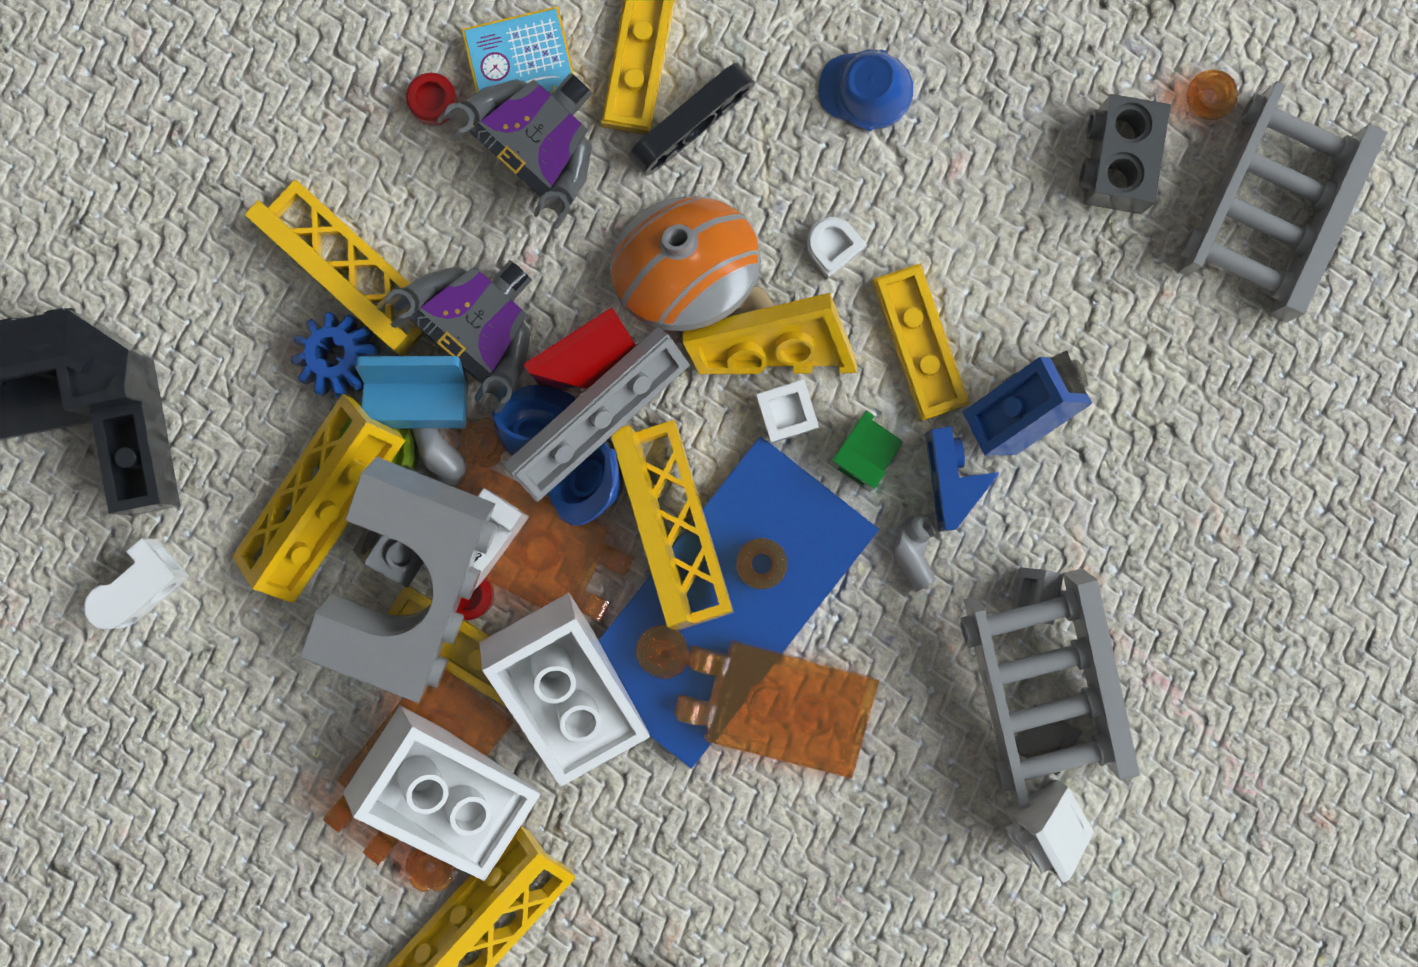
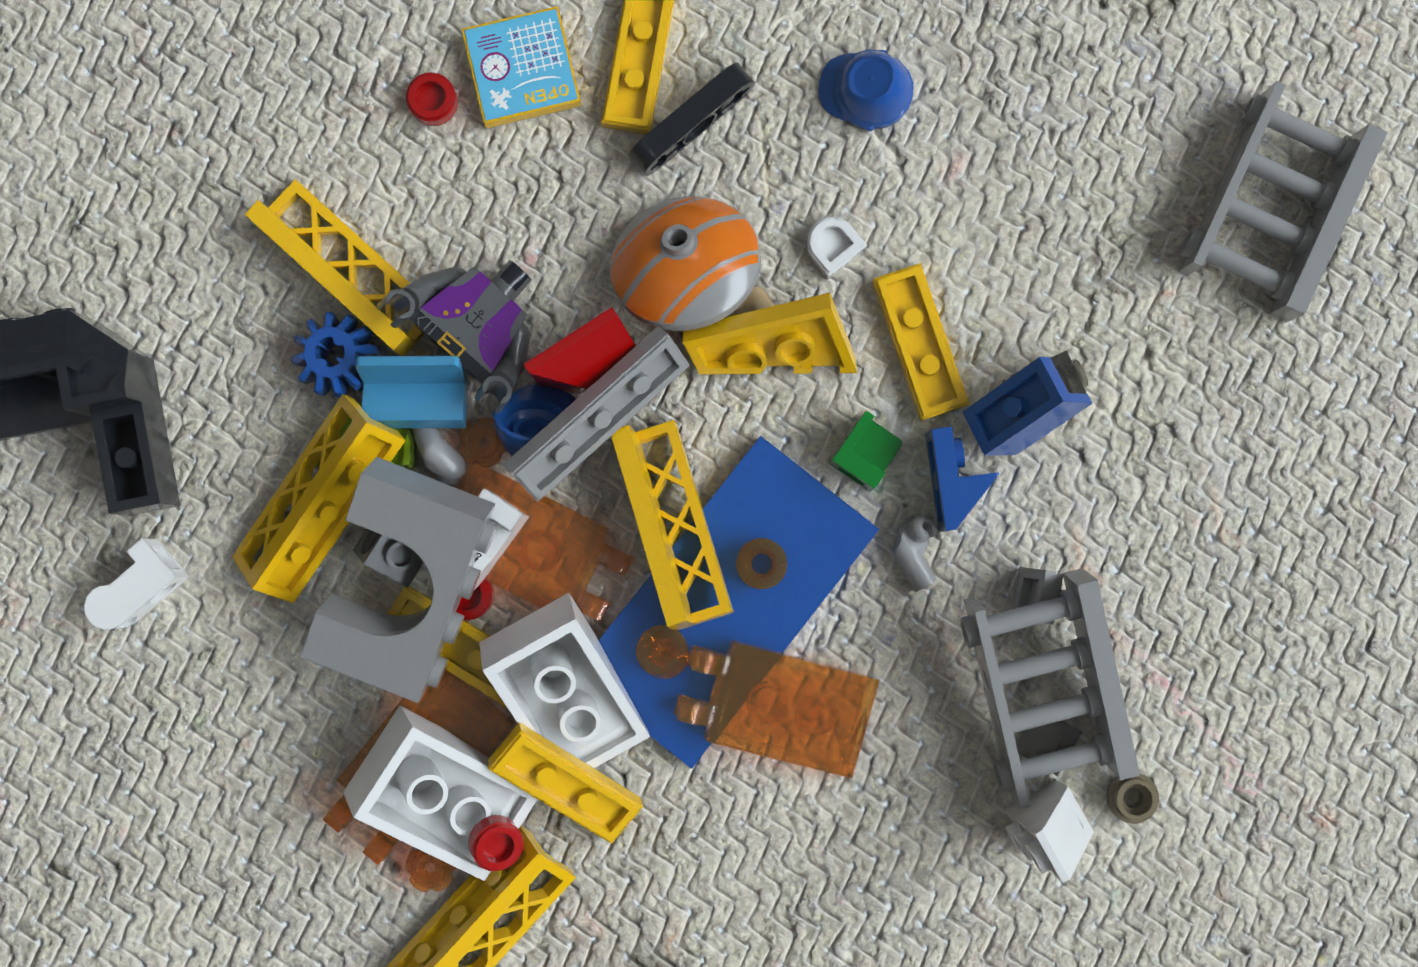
torso [437,72,593,229] -> none
blue hat [546,442,624,526] -> none
white plate [756,380,819,444] -> none
dark grey brick [1079,94,1171,214] -> none
clear orange plate [1186,69,1238,120] -> none
none -> red tile [468,815,524,871]
none -> yellow tile [488,722,643,844]
none -> dark tan plate [1106,773,1159,824]

